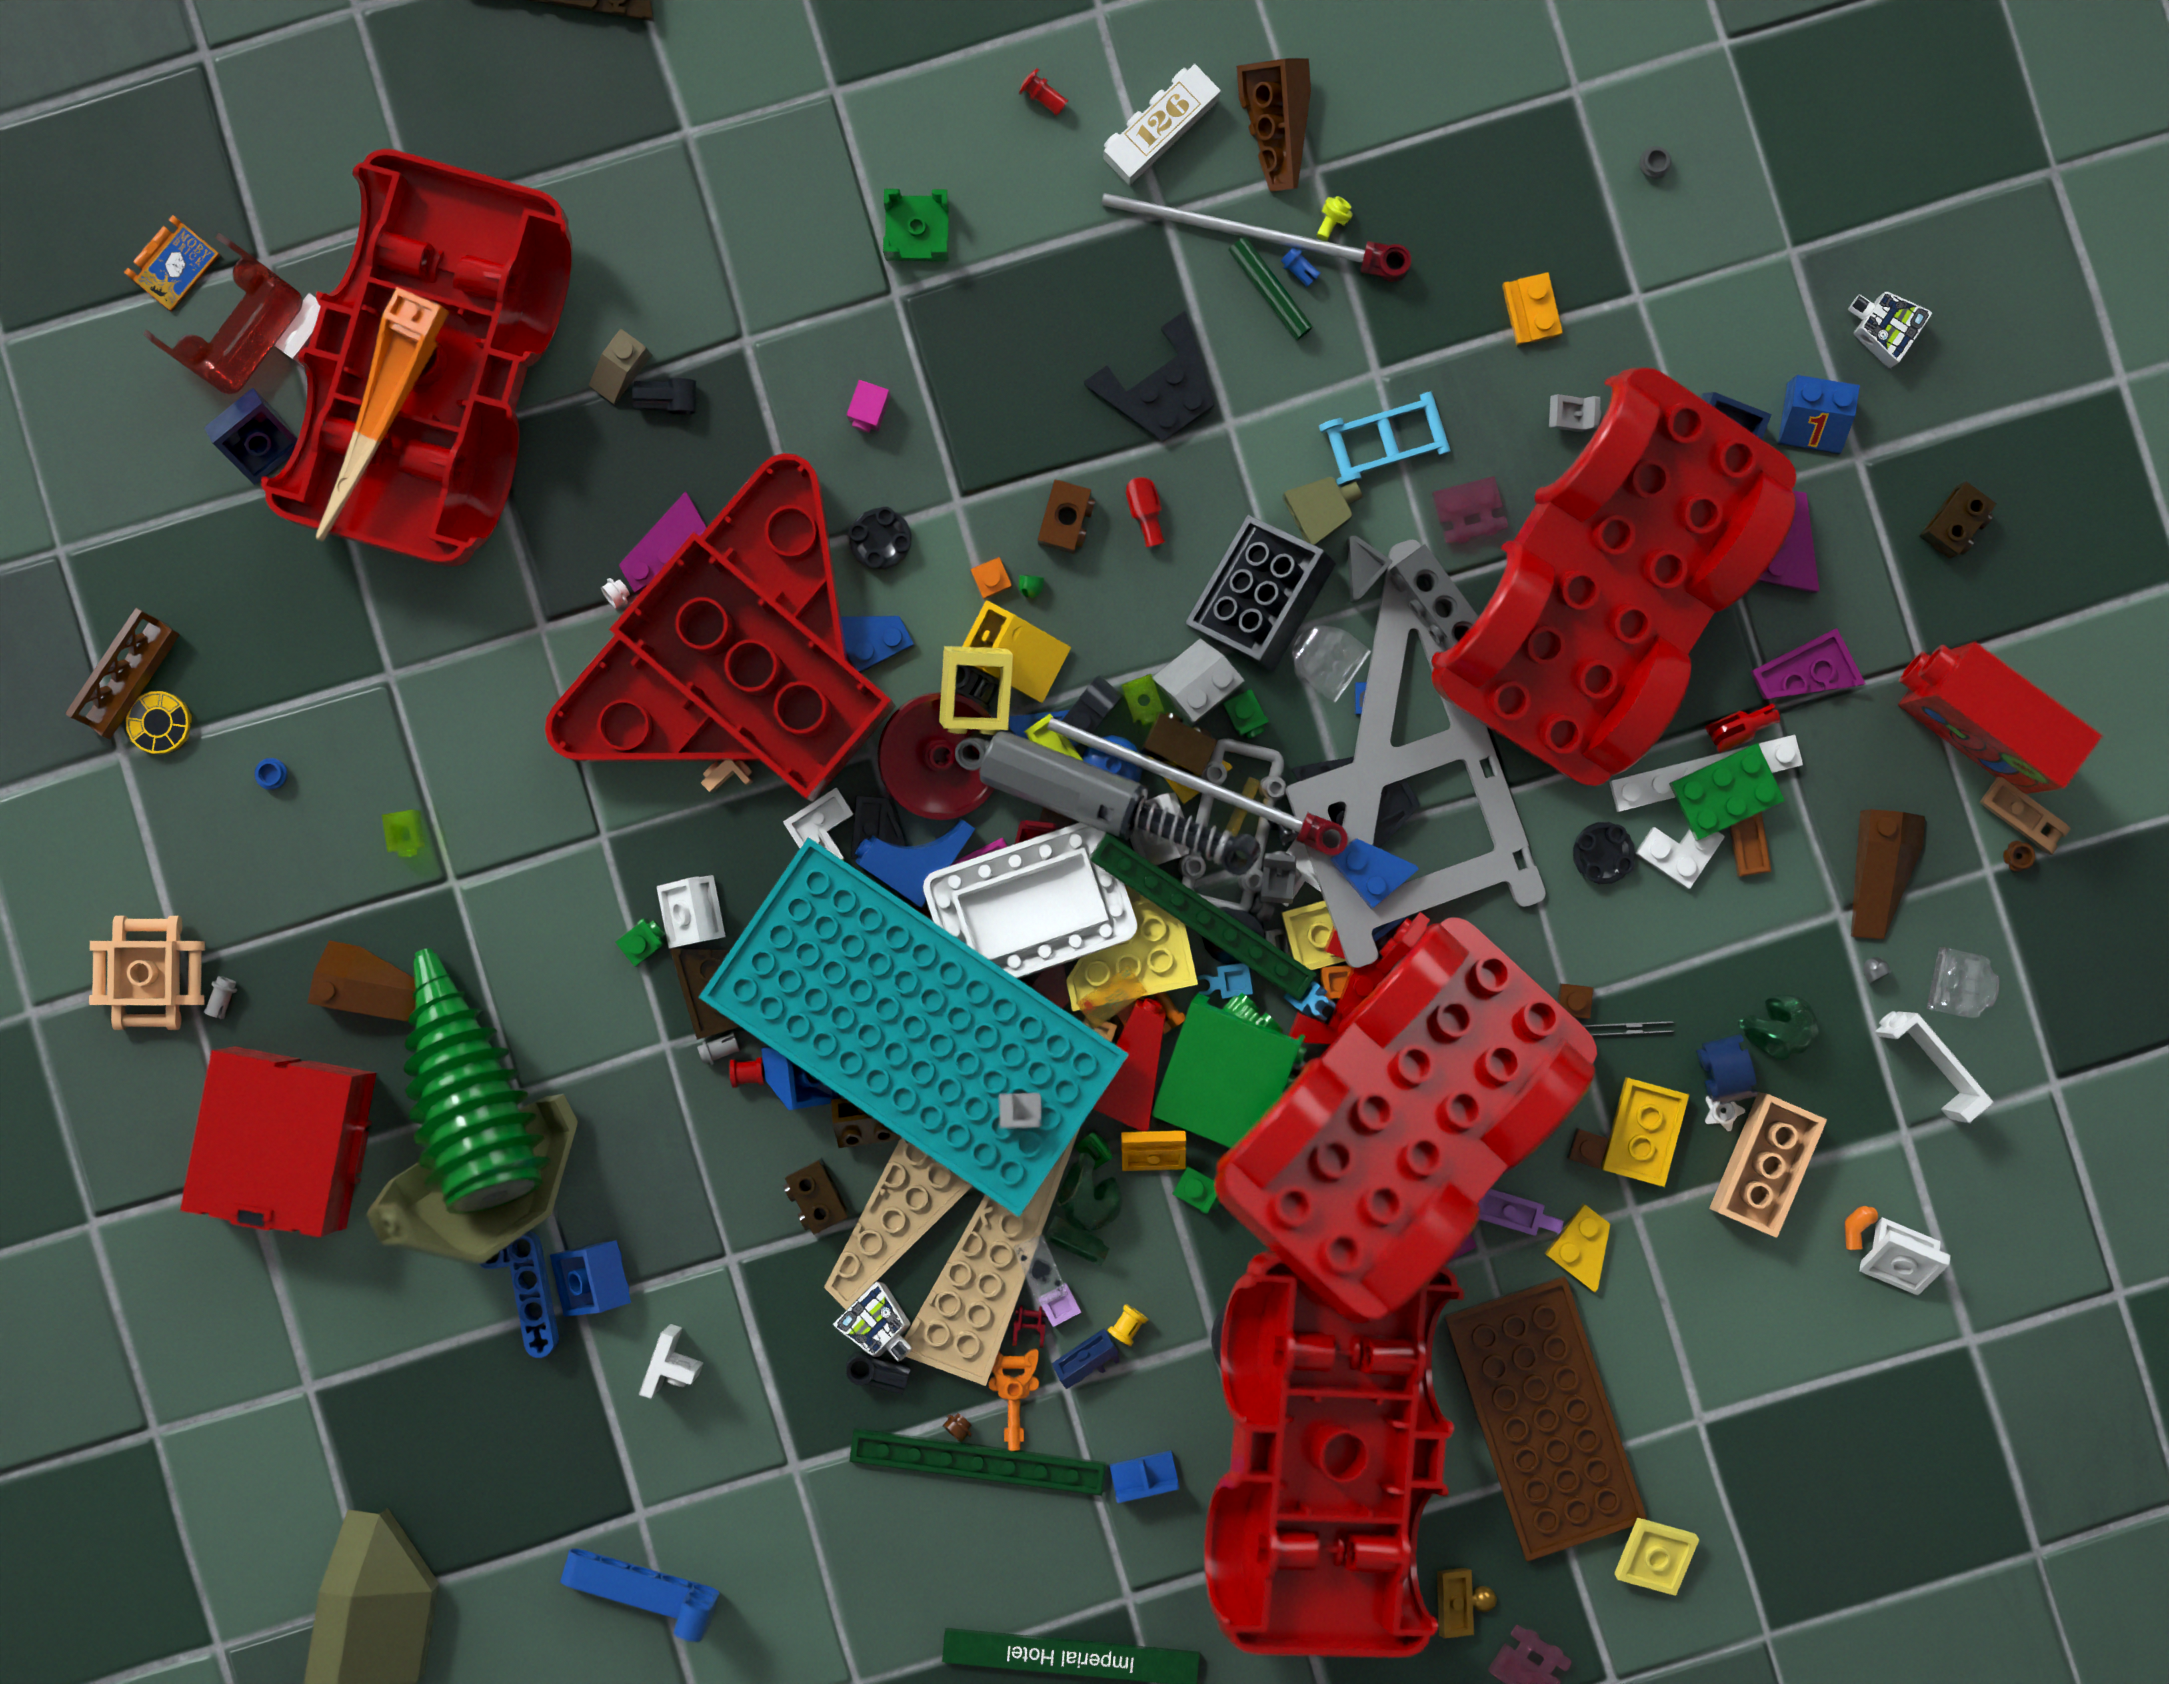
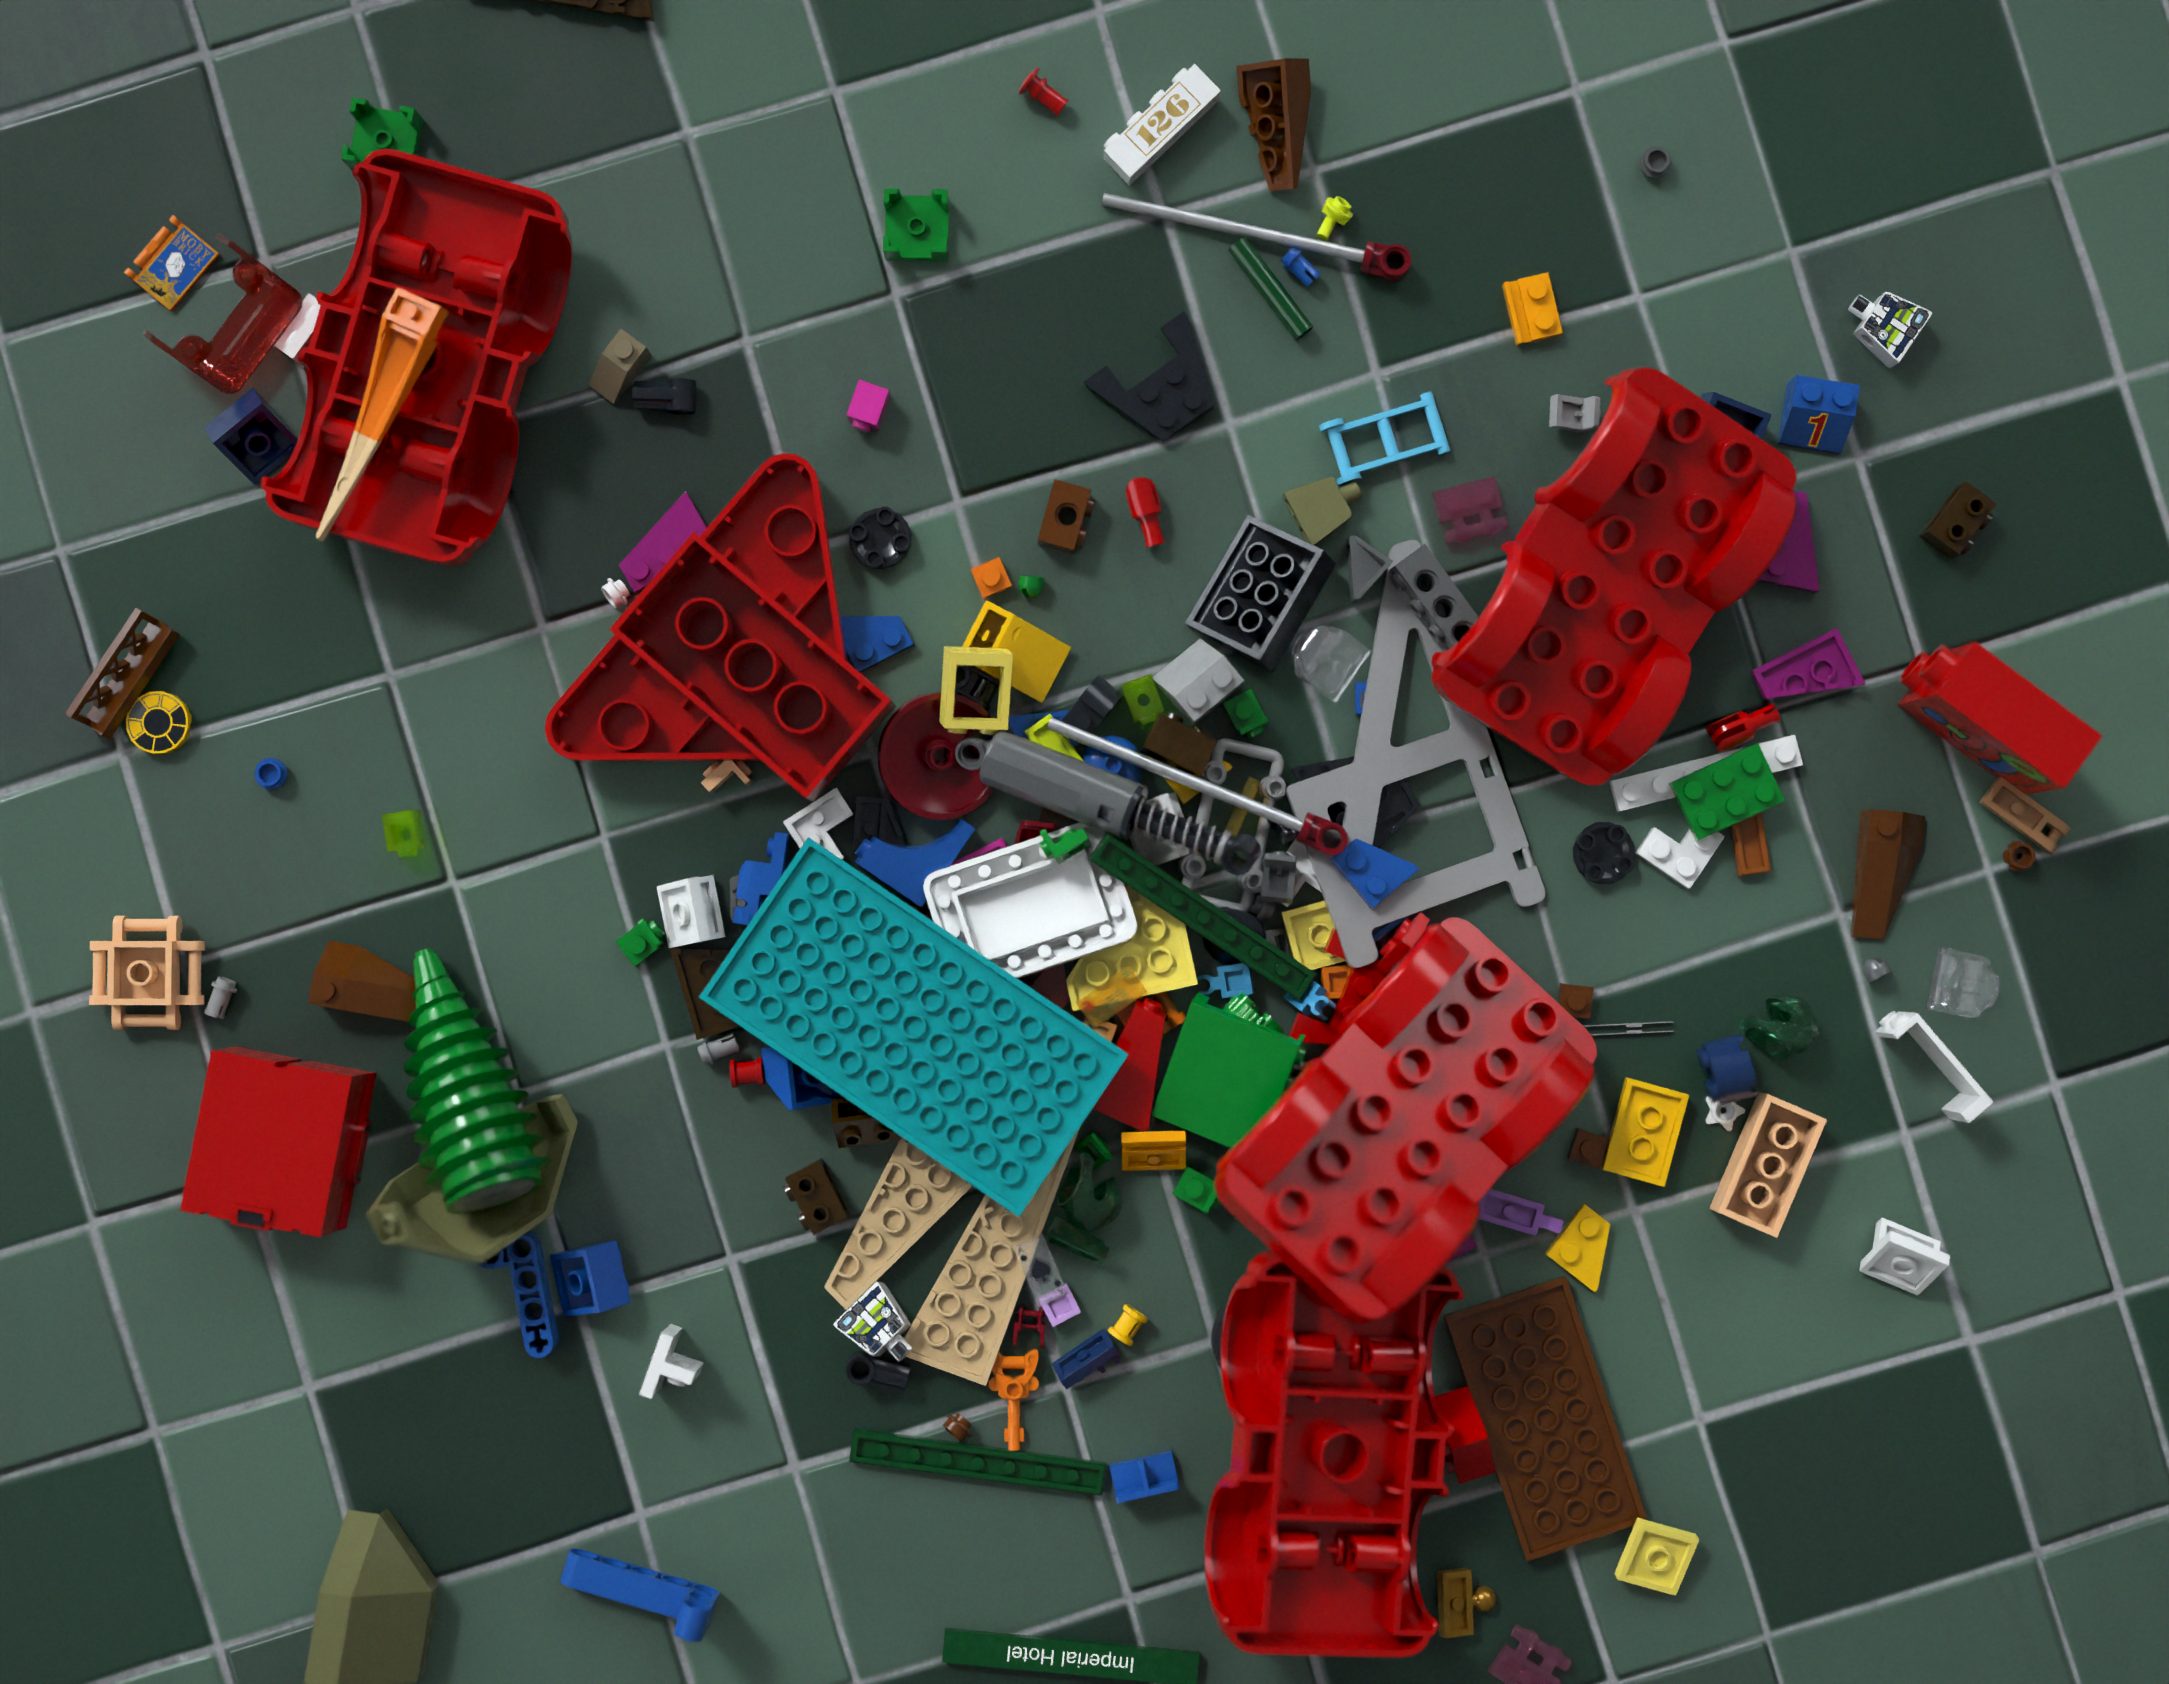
light grey panel [999,1093,1042,1128] -> none
orange arm [1845,1206,1878,1250] -> none
none -> green panel [341,97,423,170]
none -> blue plate [729,832,791,925]
none -> green bracket [1038,828,1091,865]
none -> red brick [1435,1386,1496,1484]

